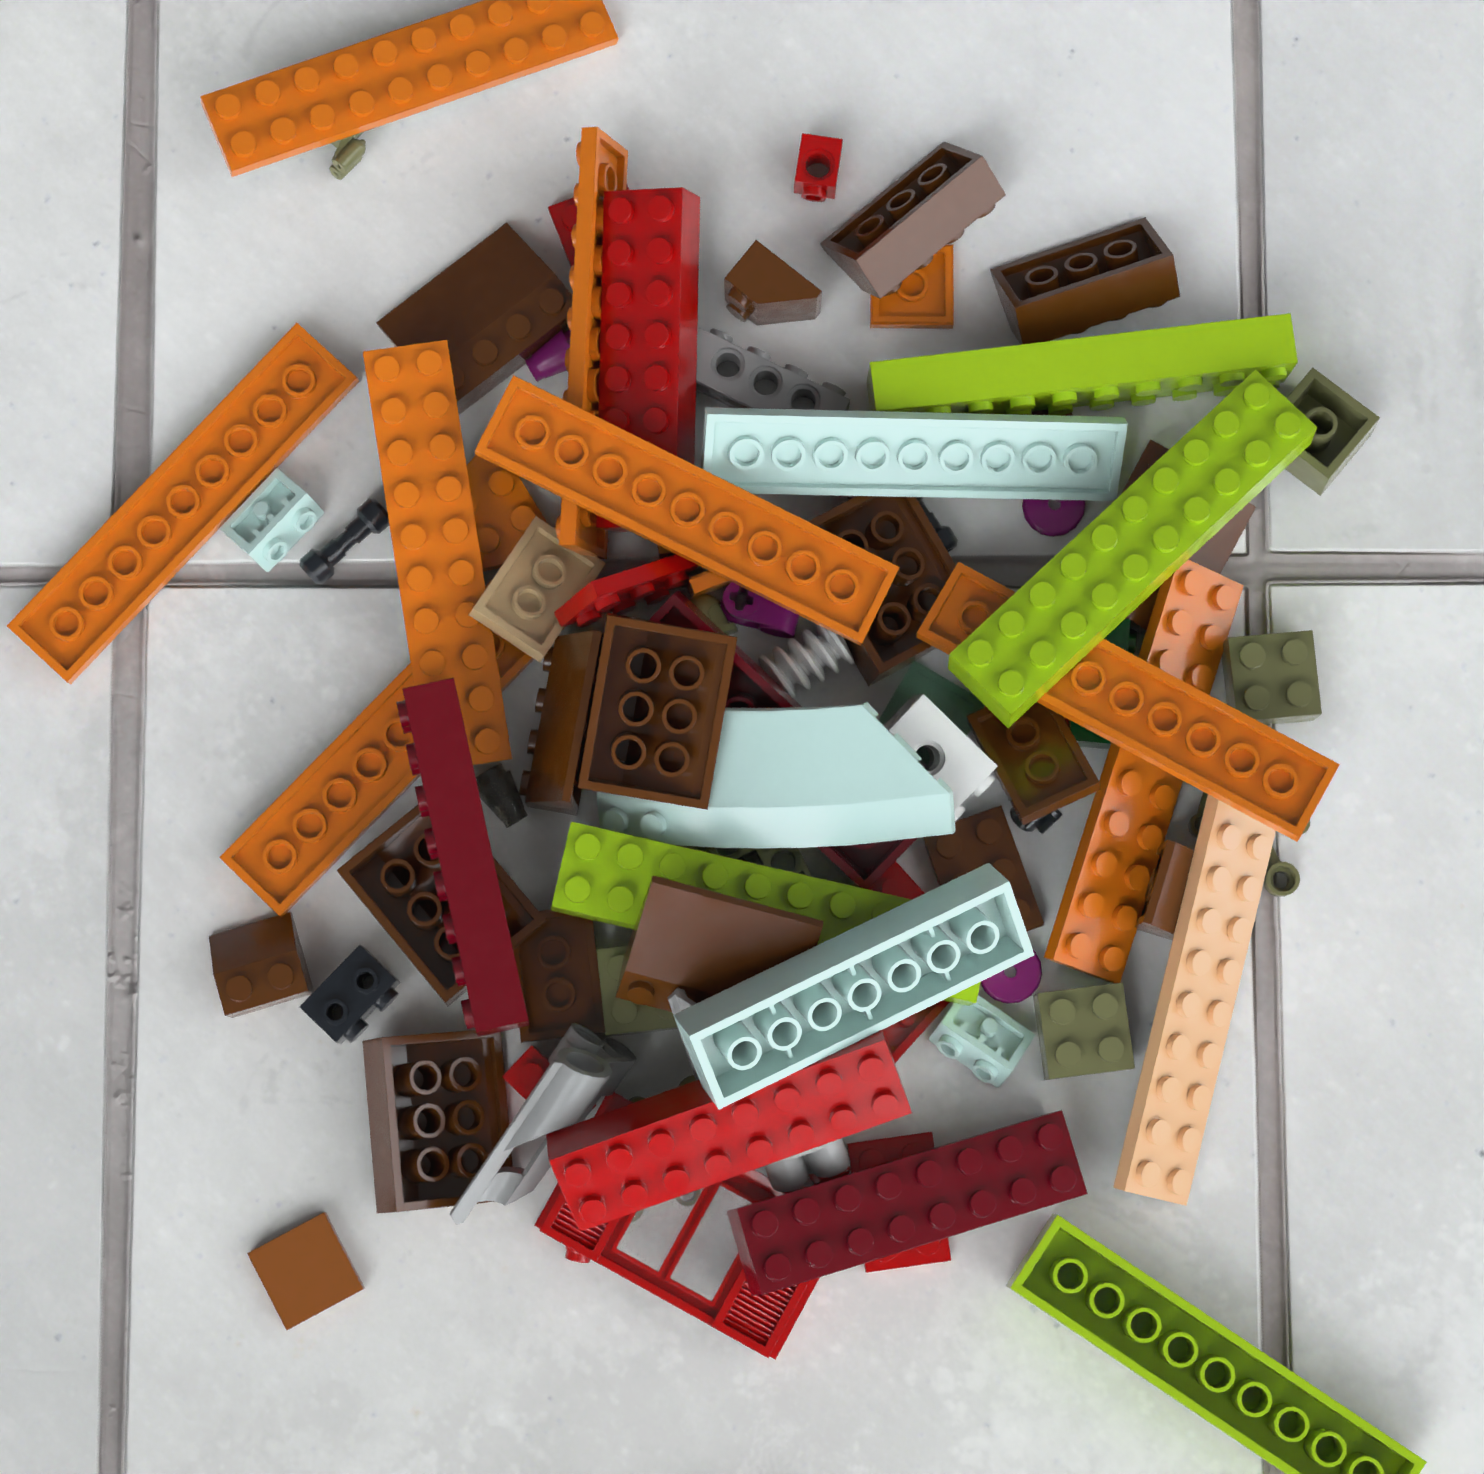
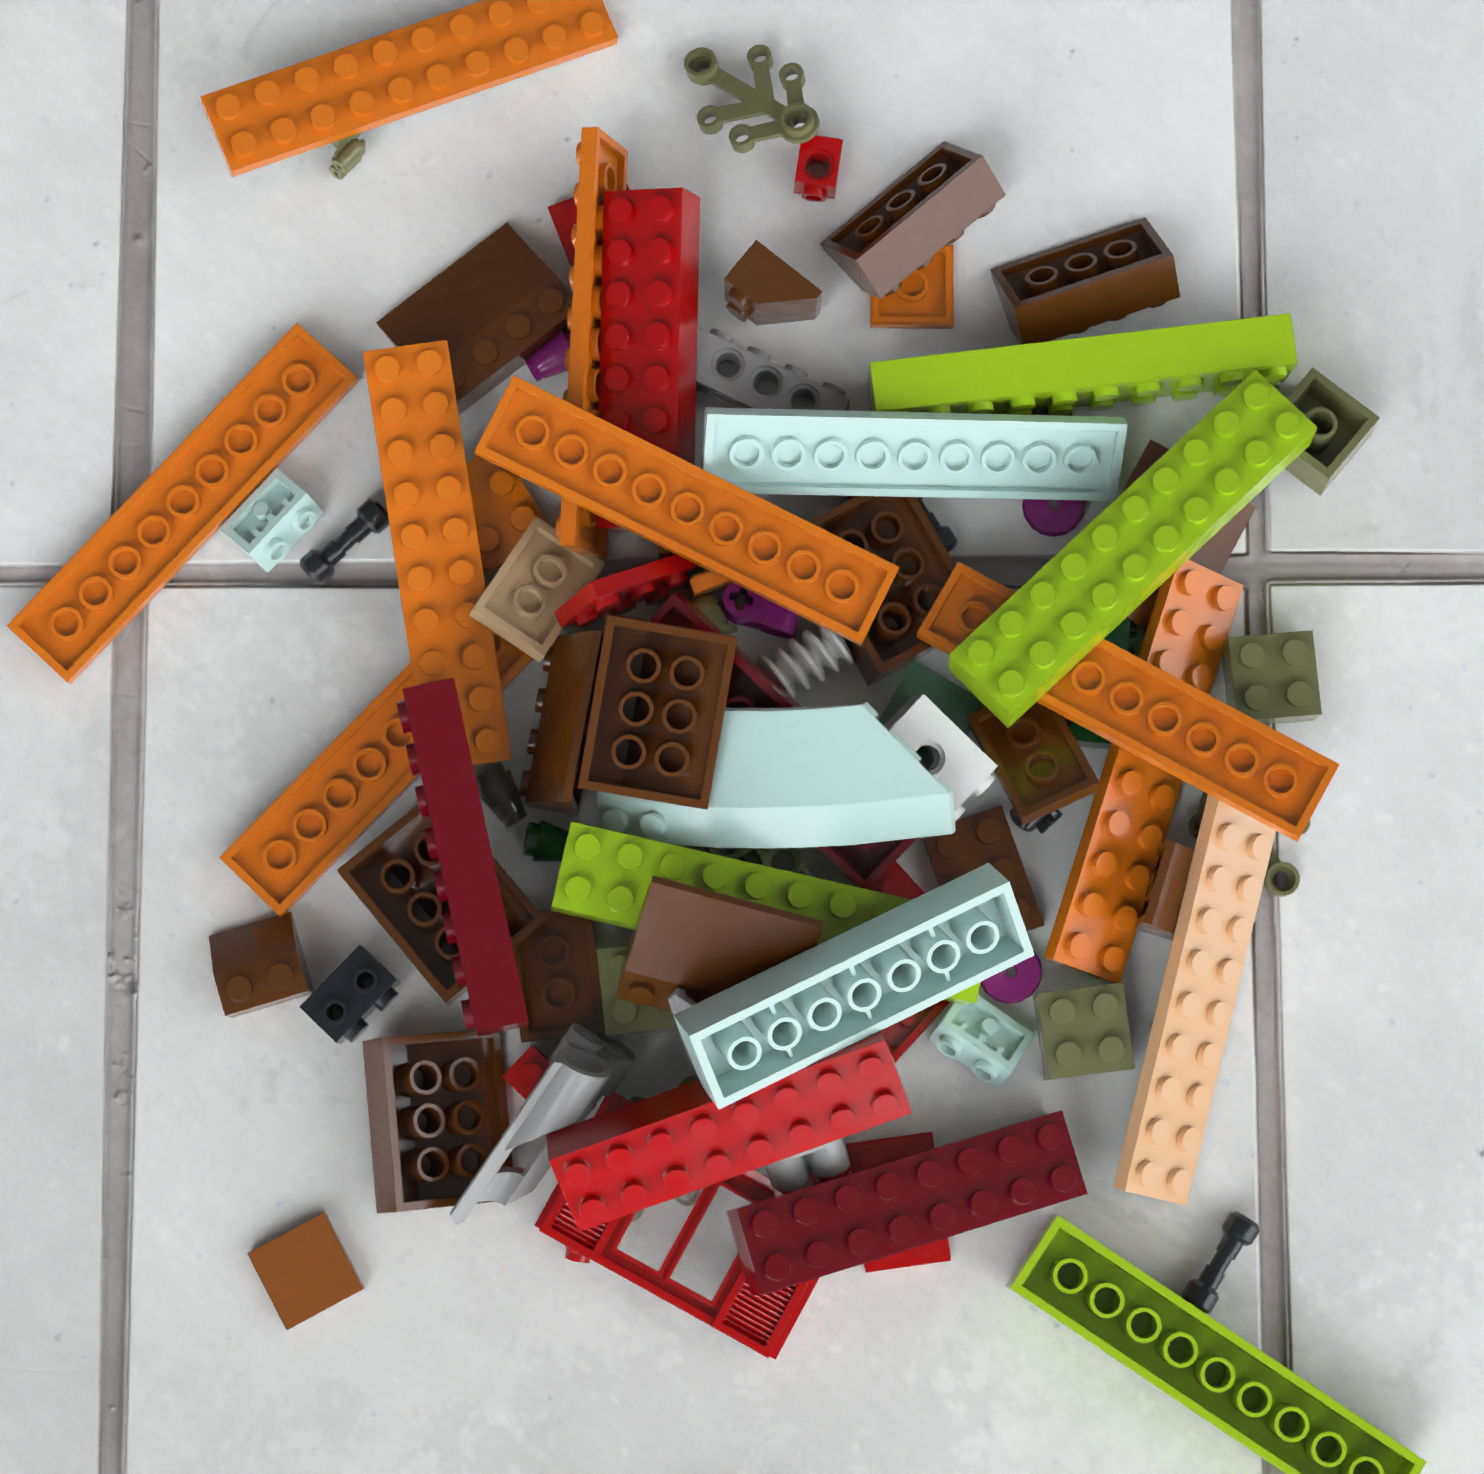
none -> dark green cone [522,820,569,862]
none -> olive plant [684,44,820,153]
none -> black piece [1181,1211,1260,1314]

